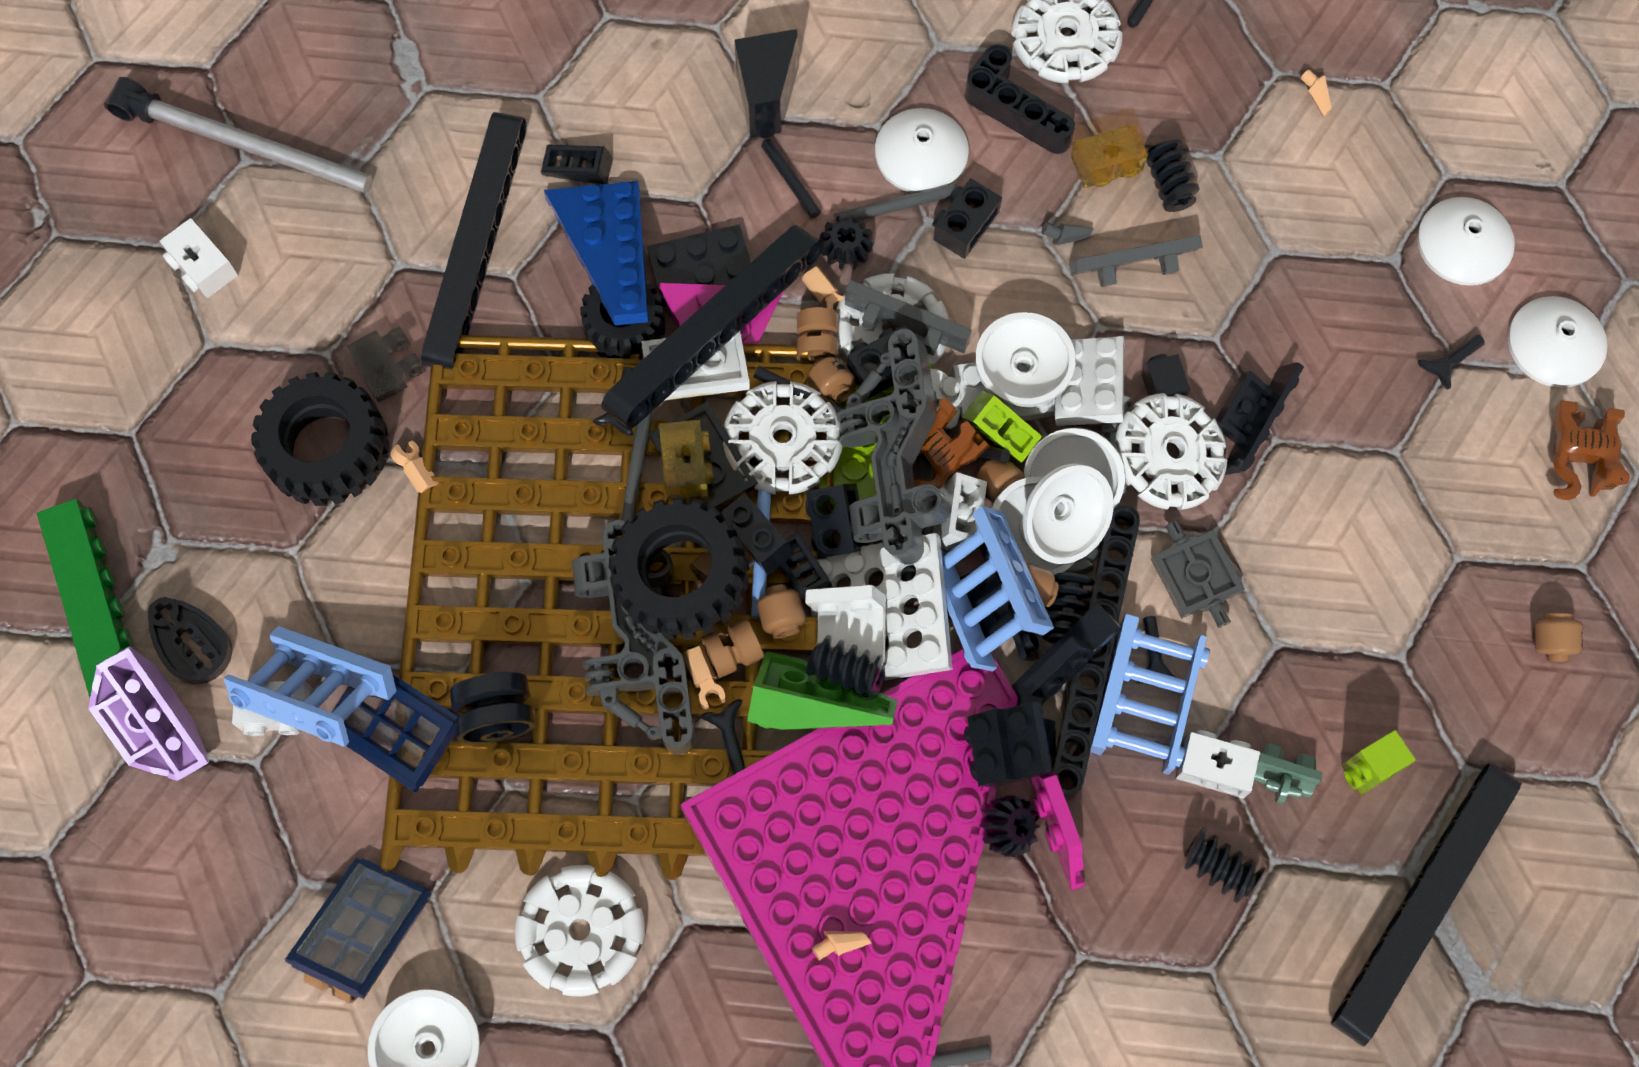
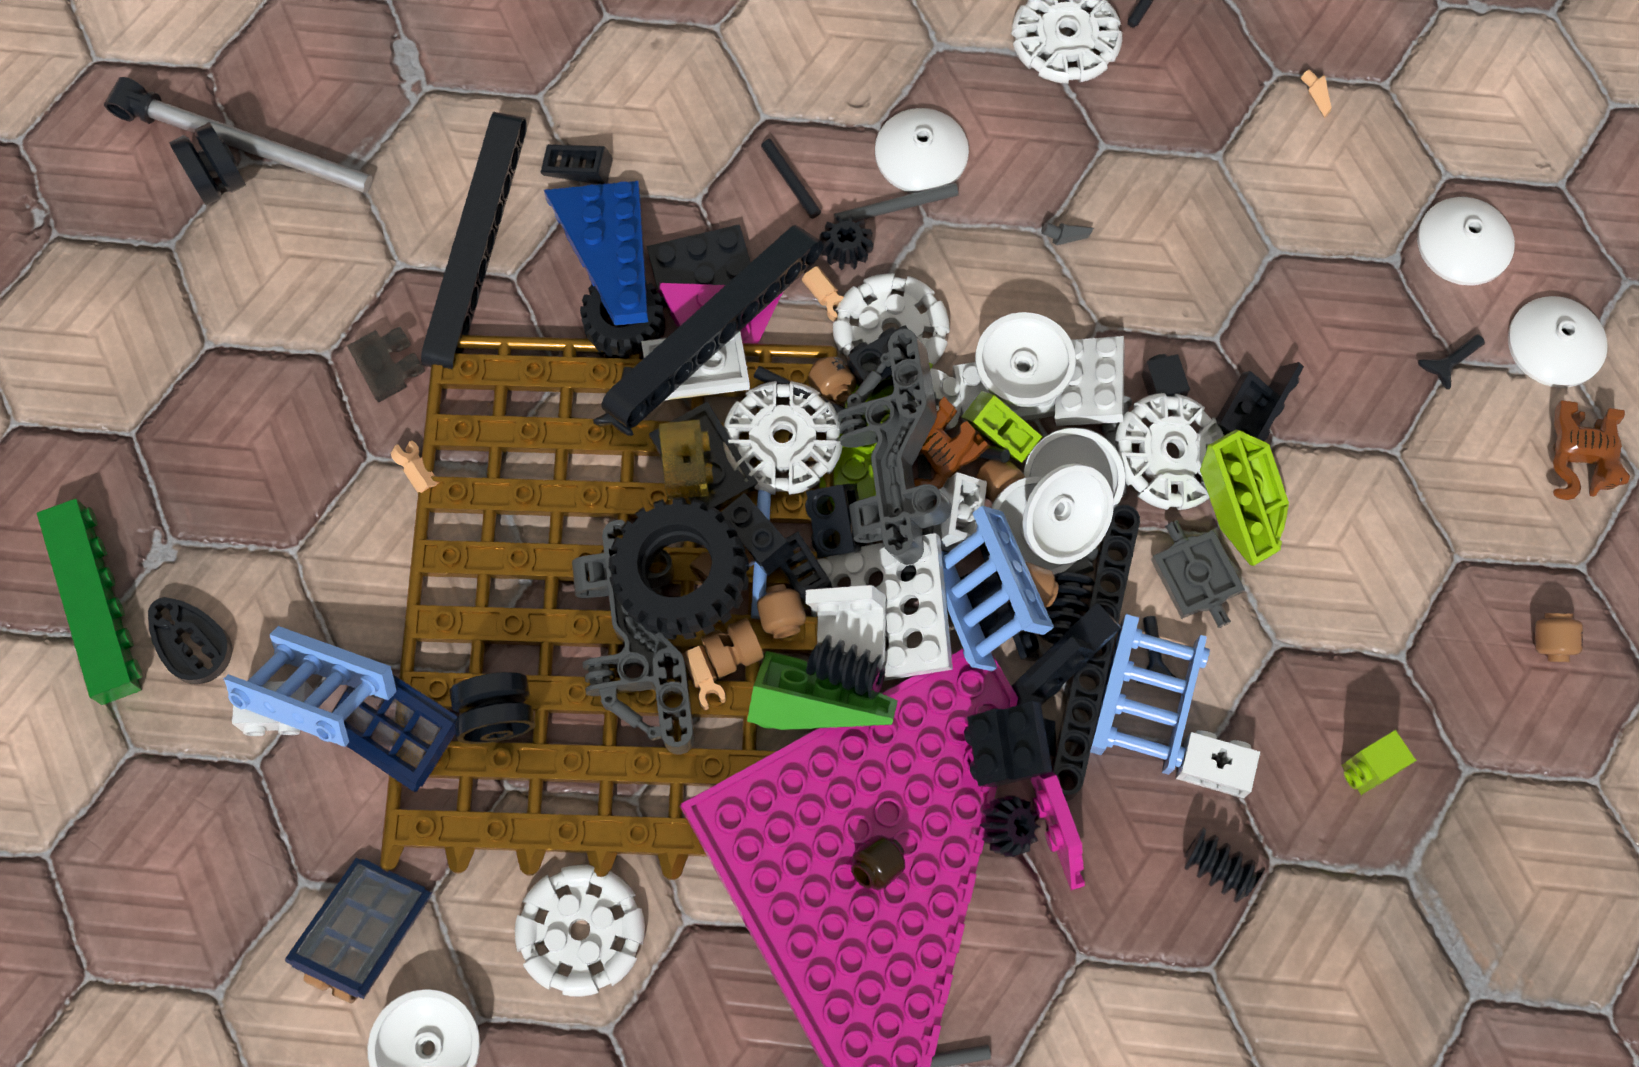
lavender wedge [88,646,209,781] -> none
white brick [159,218,238,299] -> none
black tyre [251,372,389,506] -> none
dark grey bar [621,412,652,523] -> none
black piece [700,699,746,775] -> none
black slope [734,29,798,138] -> none
medium nougat wheel [797,307,839,364] -> none
light nougat bar [812,931,871,961] -> none
dark grey hinge [845,280,972,356] -> none
black brick [932,178,1002,259] -> none
black beam [965,44,1075,154] -> none
dark grey hinge [1069,235,1203,287] -> none
clear yellow brick [1071,124,1148,189] -> none
black piece [1145,139,1200,212] -> none
sand green hips [1254,743,1323,804] -> none
black beam [1330,762,1522,1047] -> none
none -> black wheel [169,122,247,206]
none -> dark brown head [851,835,905,890]
none -> lime wedge [1200,430,1289,566]

